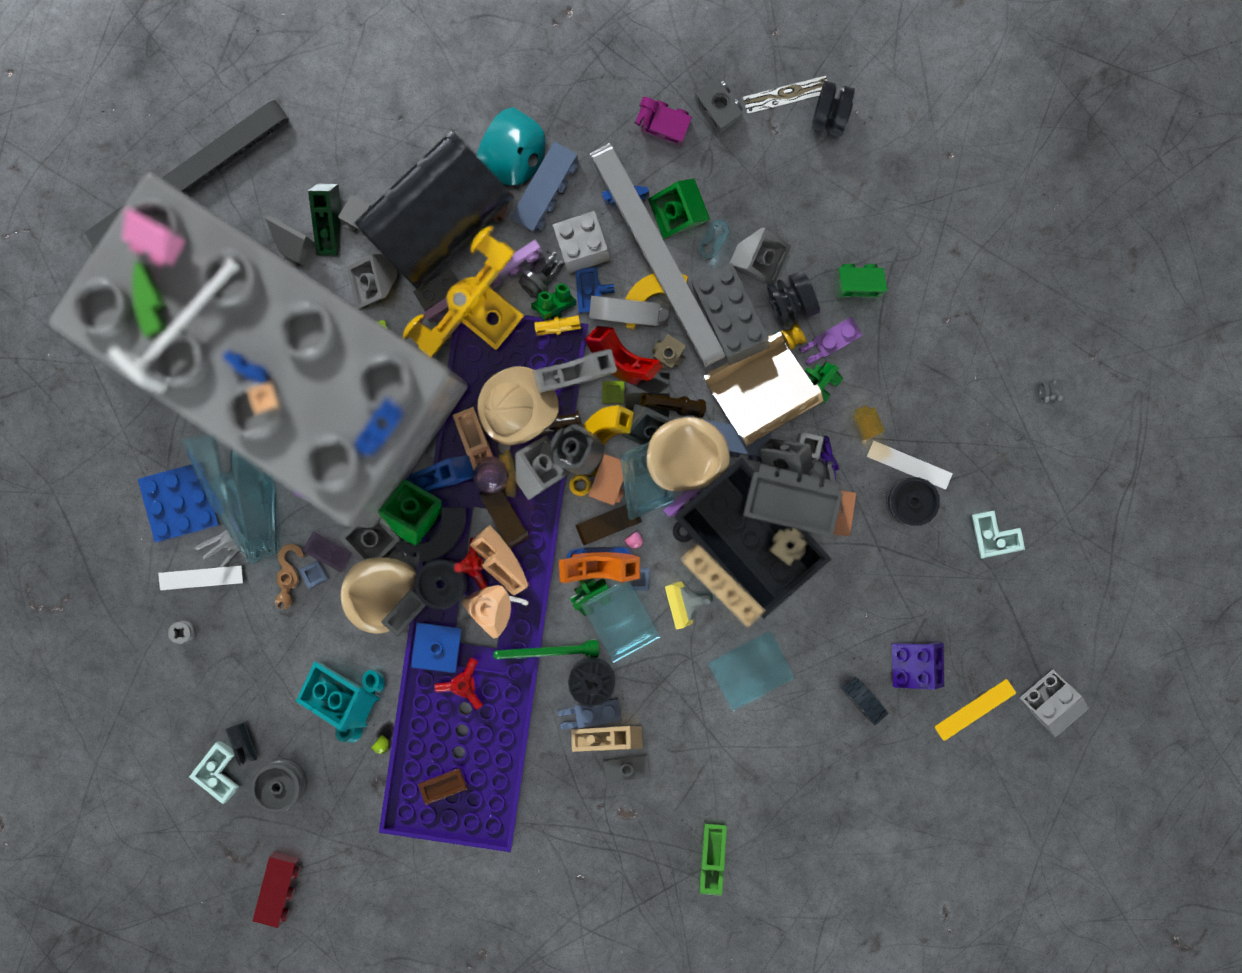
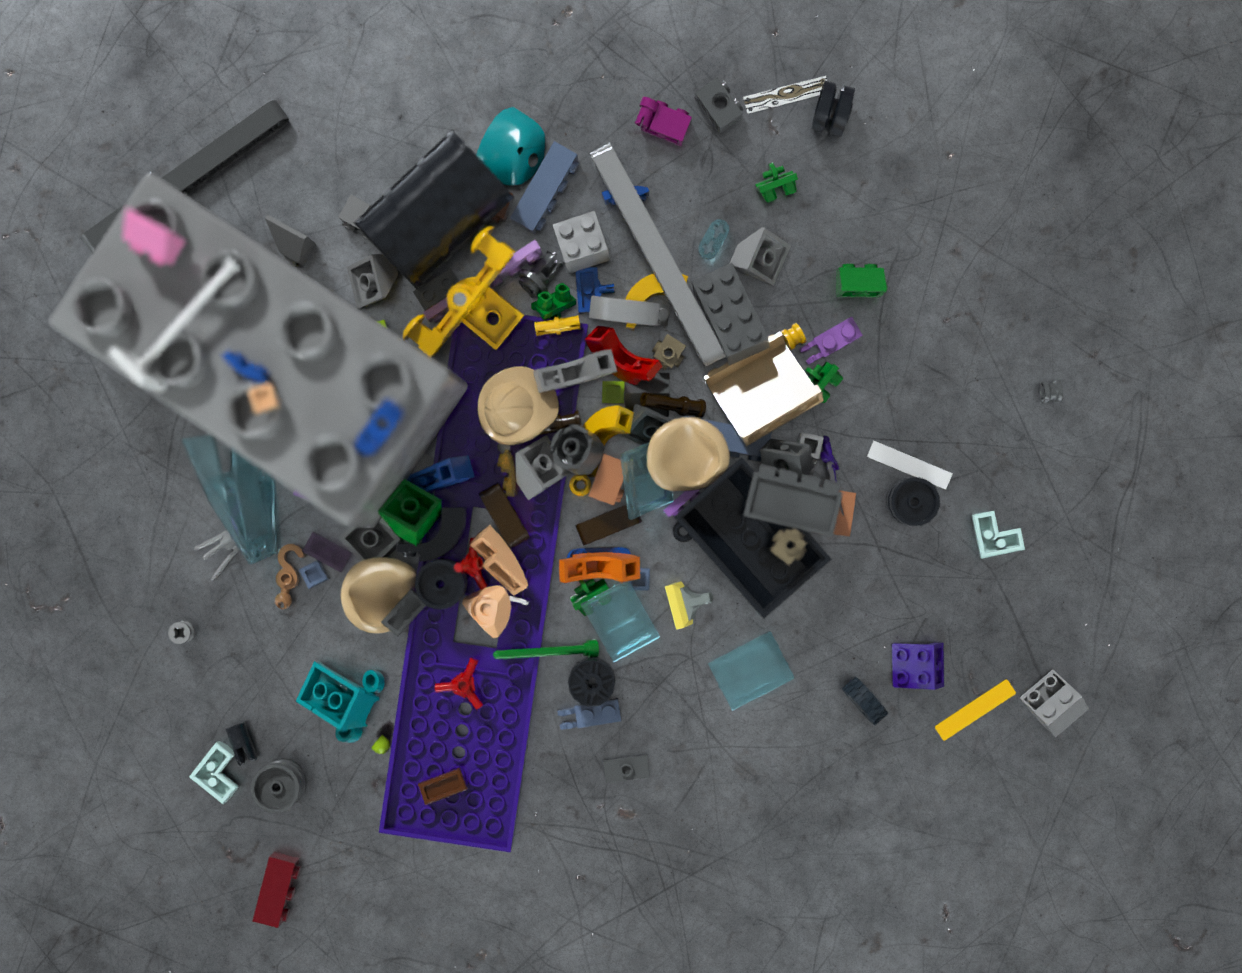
bright green slope [133,261,168,340] -> none
blue plate [138,462,220,542] -> none
white sticker [158,566,243,590] -> none
dark green slope [308,184,341,256] -> none
blue plate [411,622,462,673] -> none
light nougat slope [453,407,500,482] -> none
hair [474,457,508,493] -> none
tan slope [571,726,643,752] -> none
bright pink hinge [624,530,643,549] -> none
green slope [648,178,710,240] -> none
tan panel [680,543,764,627] -> none
bright green slope [699,824,727,896] -> none
black wheel [767,270,820,328] -> none
clear yellow brick [851,405,885,441] -> none
none -> green hips [755,162,798,202]

